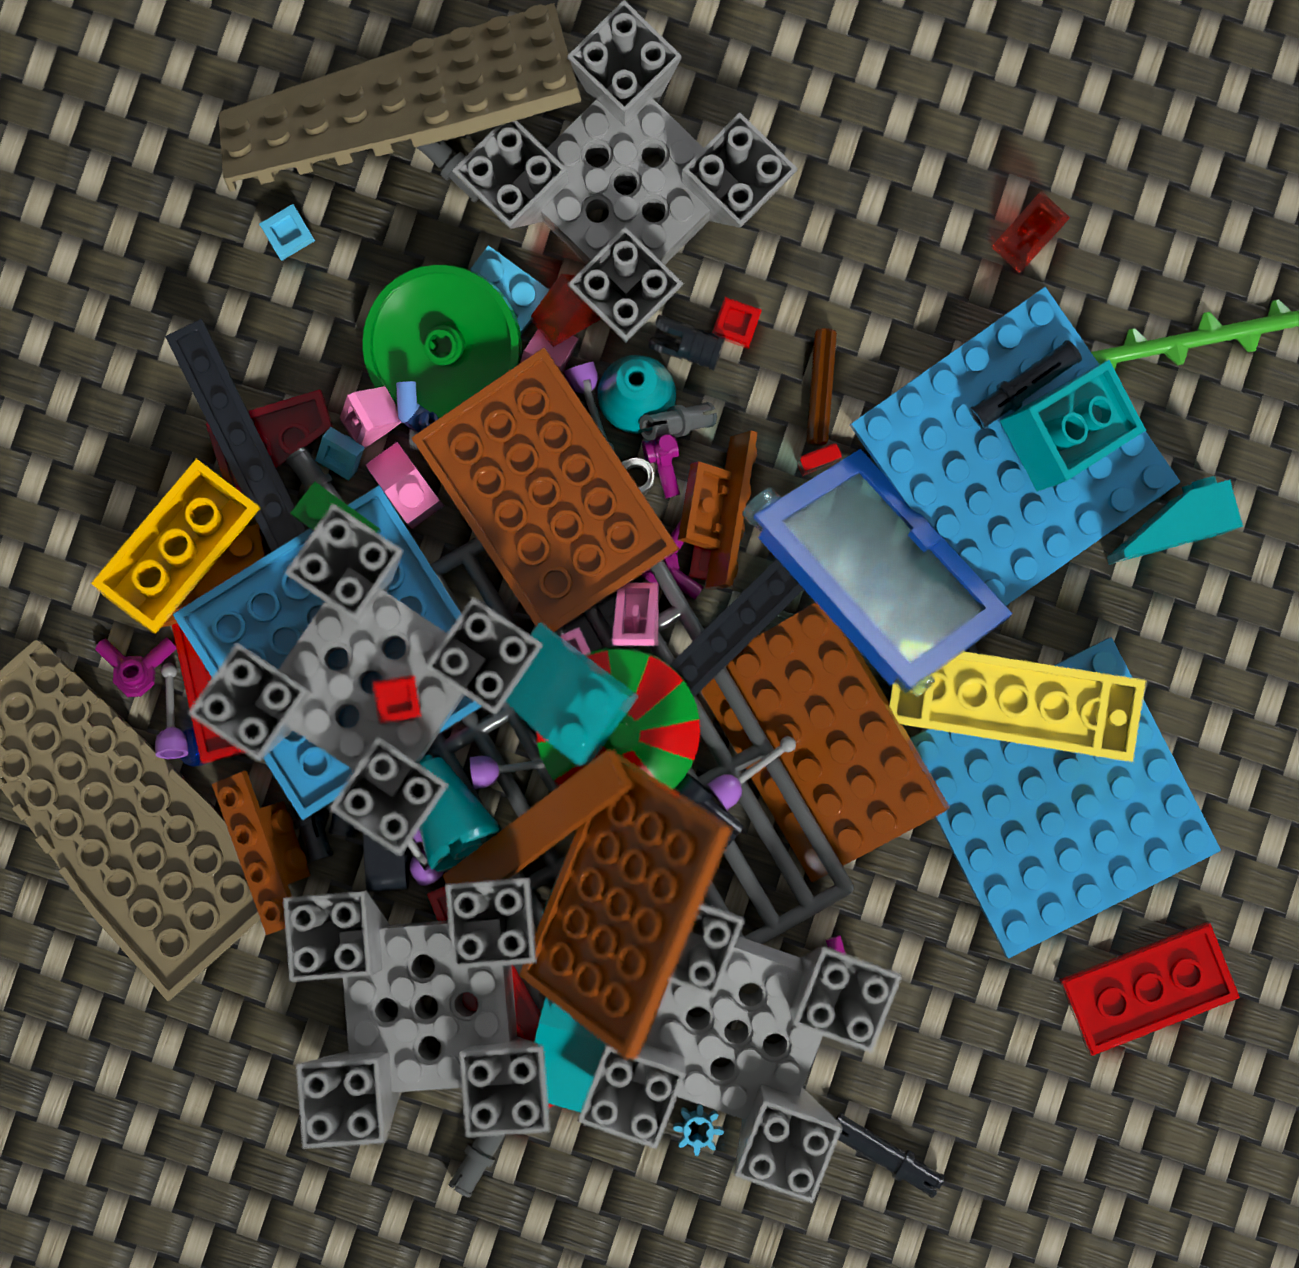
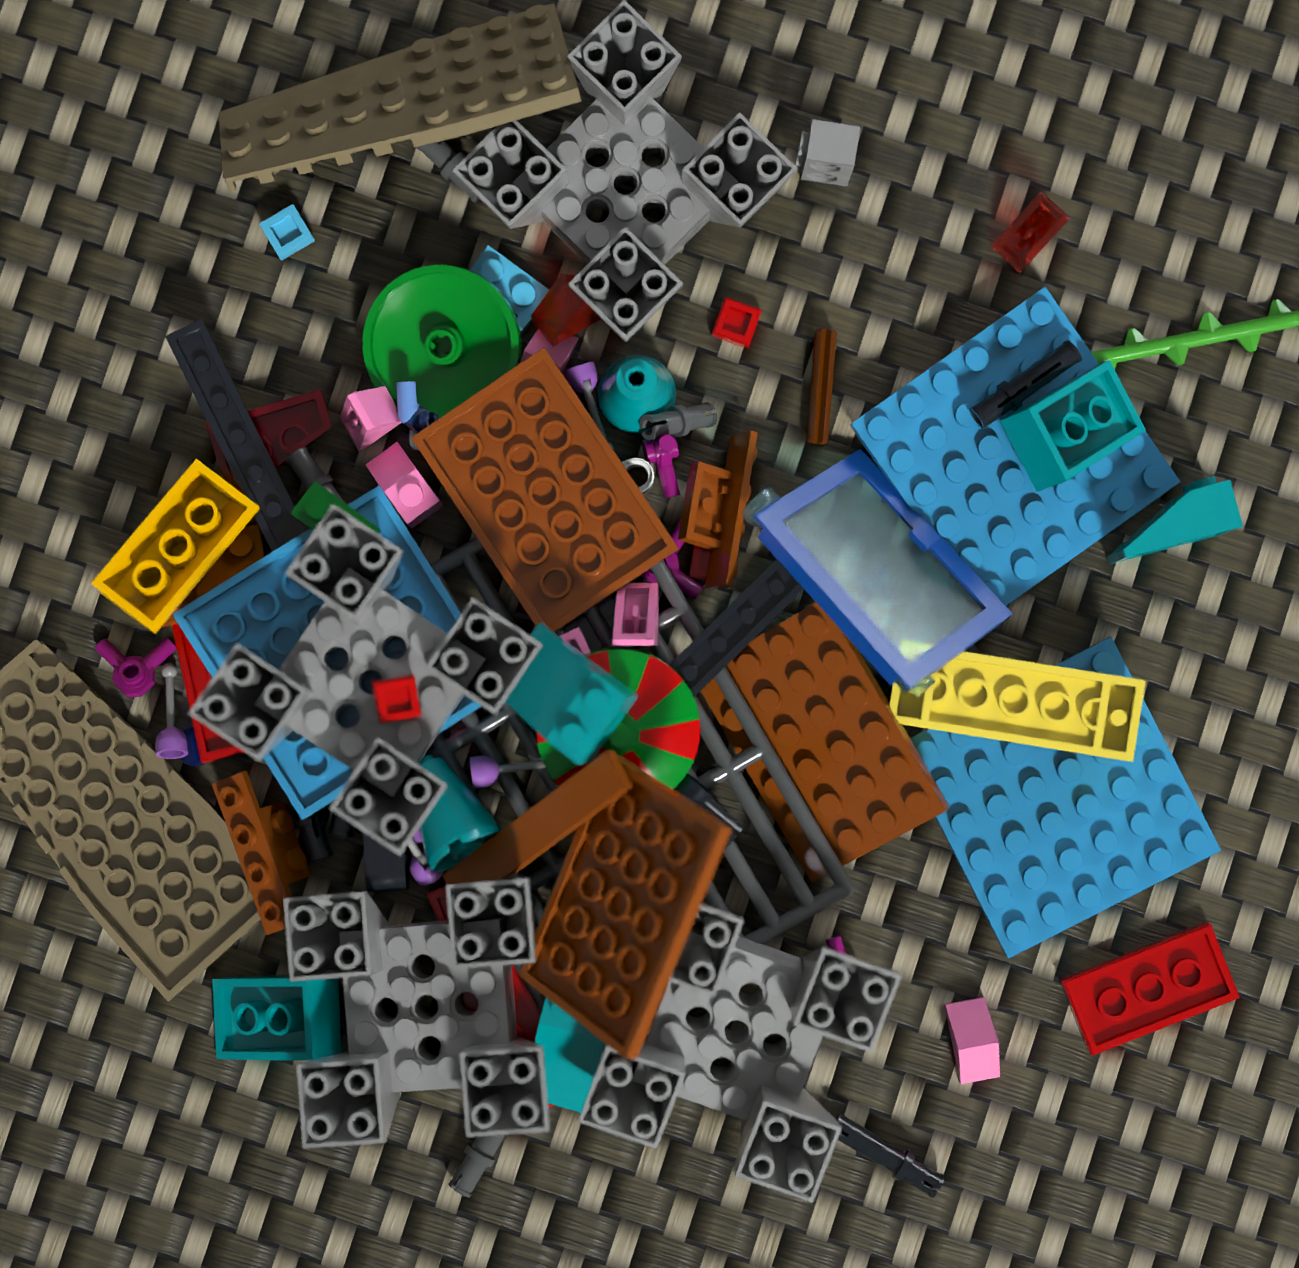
medium azure plate [315,427,364,480] -> none
black hinge [648,315,726,371] -> none
medium azure gear [673,1104,724,1156] -> none
hinge [707,736,796,810] -> none
red tile [797,443,842,476] -> none
none -> teal slope [212,974,342,1061]
none -> light grey brick [795,119,860,186]
none -> bright pink slope [944,997,1000,1084]

